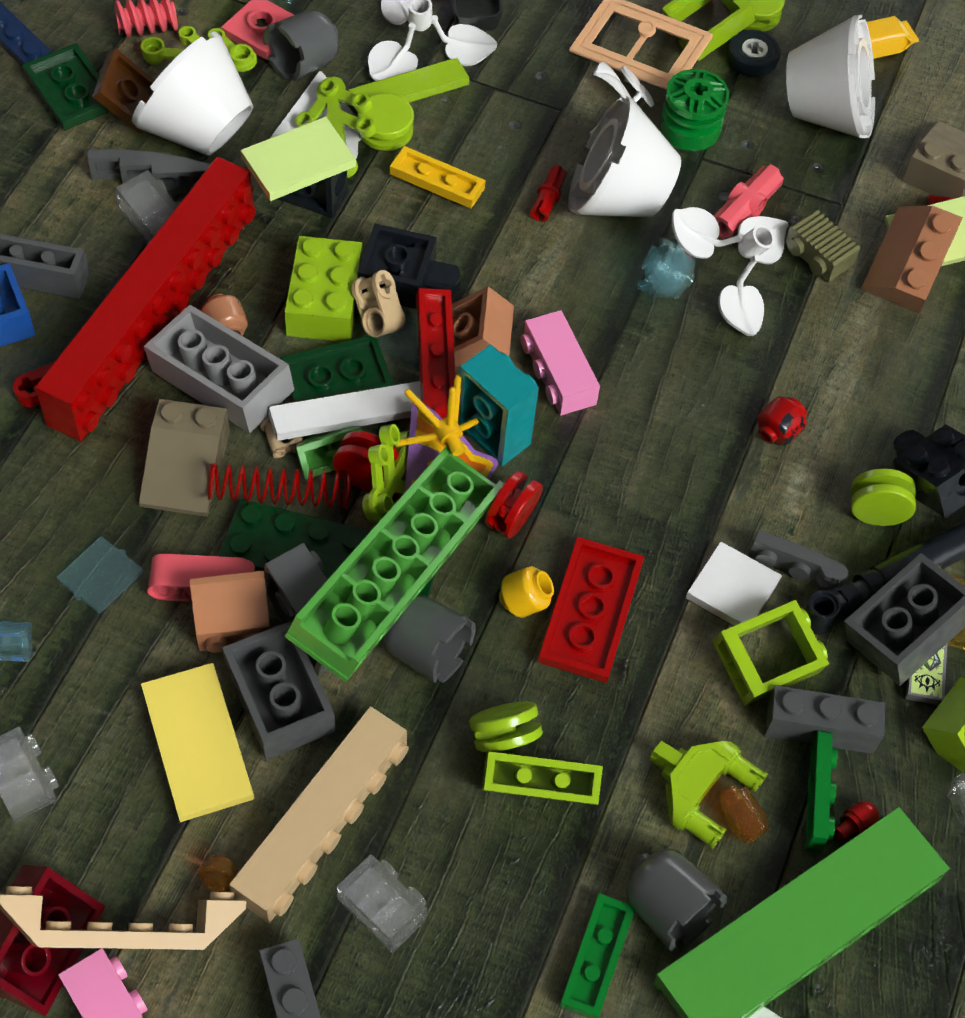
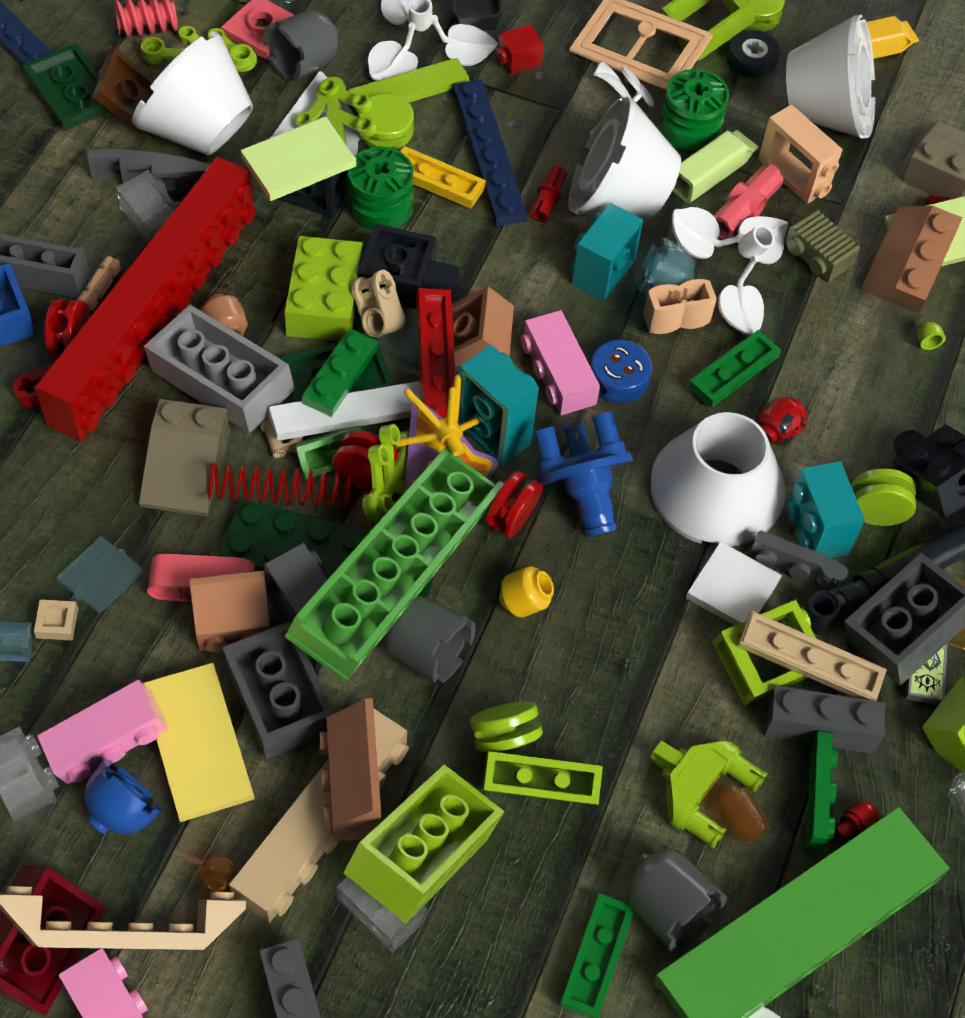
red plate [538,537,645,683] -> none
none -> tan plate [34,600,78,640]
none -> bright pink brick [37,679,168,784]
none -> red head [44,299,91,361]
none -> light nougat axle [77,256,121,312]
none -> blue cylinder [84,759,162,835]
none -> green plate [302,328,379,417]
none -> nougat slope [320,698,381,842]
none -> lime brick [343,764,505,924]
none -> green wheel [348,147,414,230]
none -> dark blue plate [453,79,527,226]
none -> red brick [496,24,544,75]
none -> blue piece [533,411,633,537]
none -> teal brick [571,203,643,301]
none -> blue head [591,340,652,404]
none -> light nougat brick [643,279,717,334]
none -> white cone [650,412,785,547]
none -> yellowish green piece [672,130,759,204]
none -> green plate [688,330,781,409]
none -> tan tile [737,611,887,701]
none -> light nougat window [758,104,842,204]
none -> teal brick [786,461,865,558]
none -> lime hinge [917,322,946,350]

